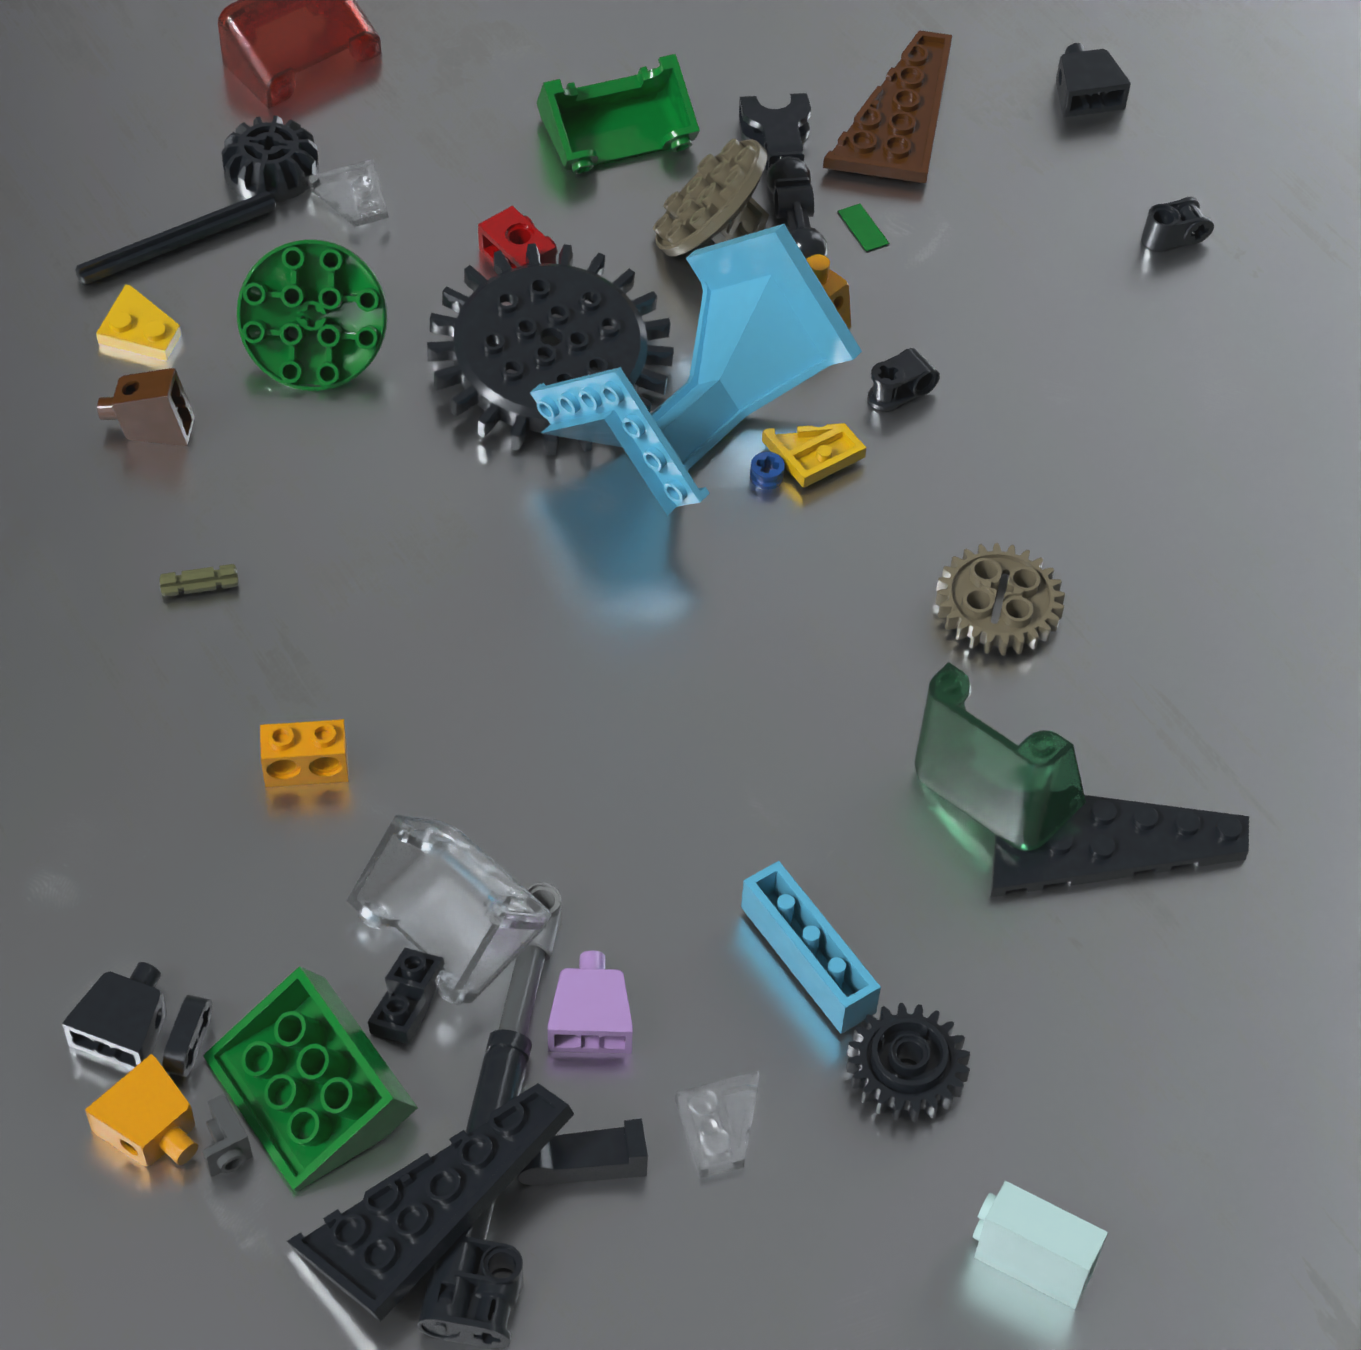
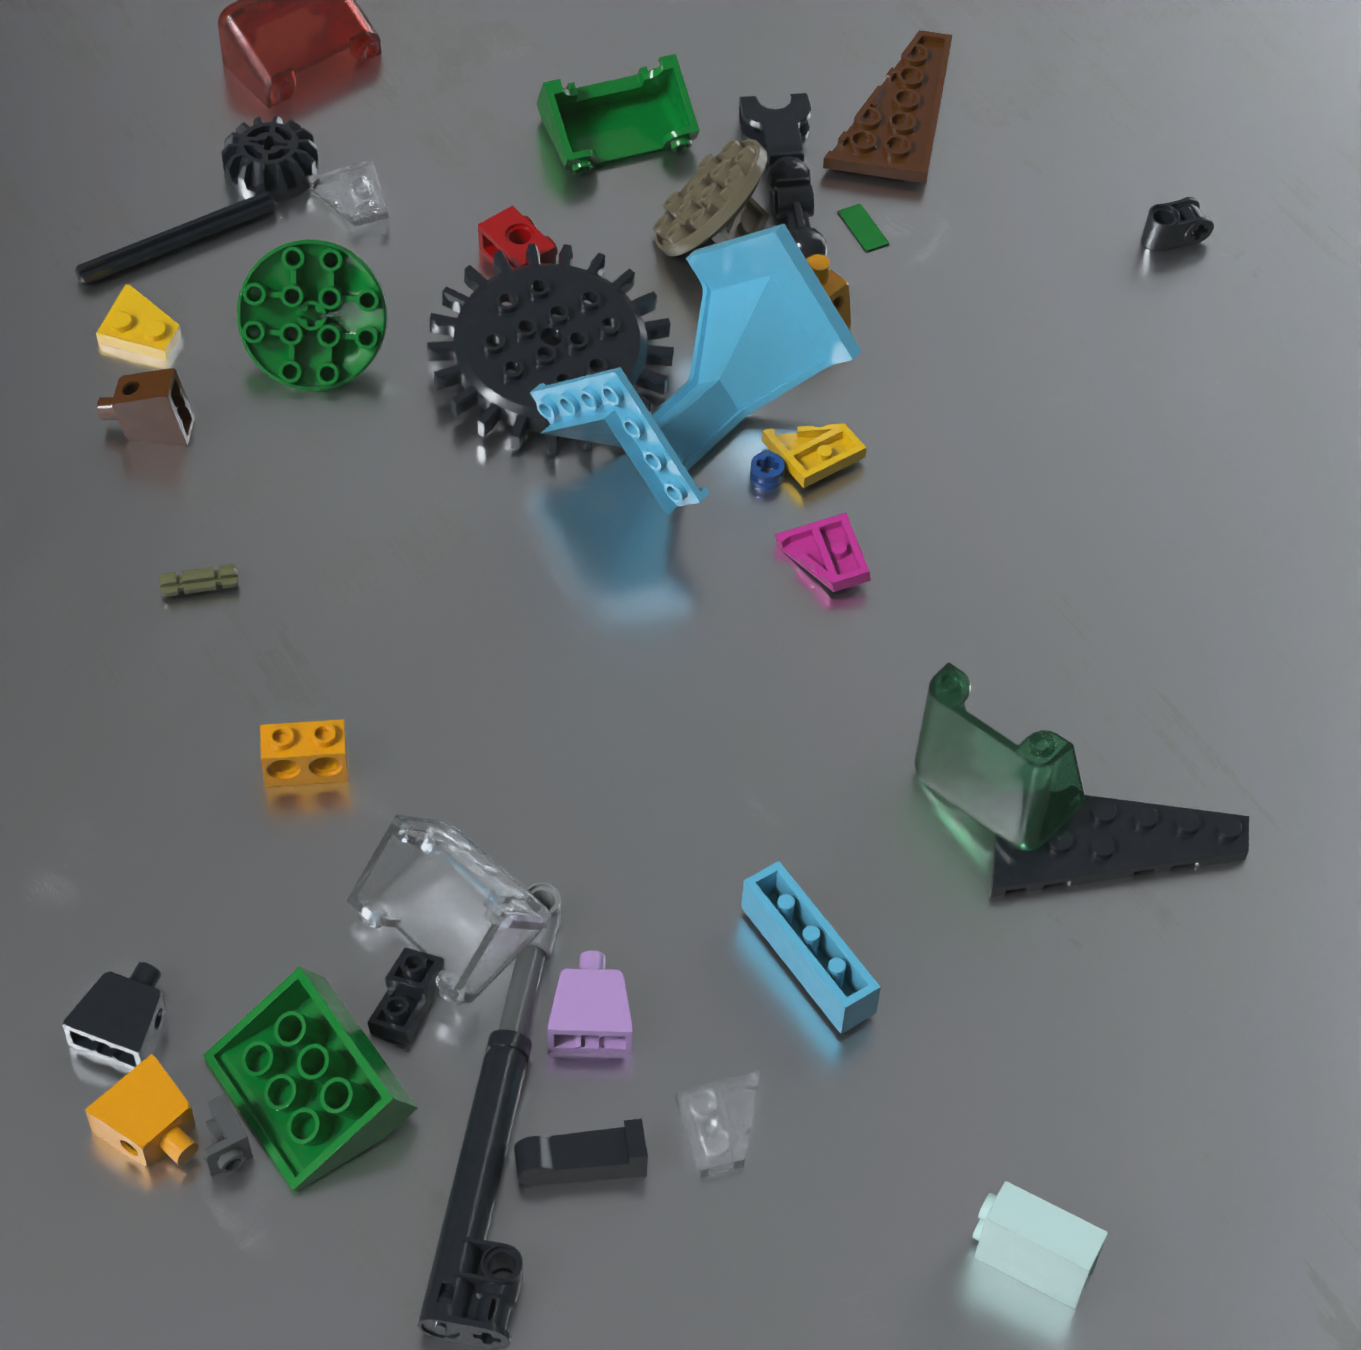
black beam [162,995,212,1077] -> none
black wing [287,1083,574,1322] -> none
black gear [846,1003,970,1122] -> none
black piece [868,348,940,411] -> none
dark tan gear [935,543,1065,656] -> none
black torso [1056,43,1131,117] -> none
none -> dark pink wing [775,513,871,592]

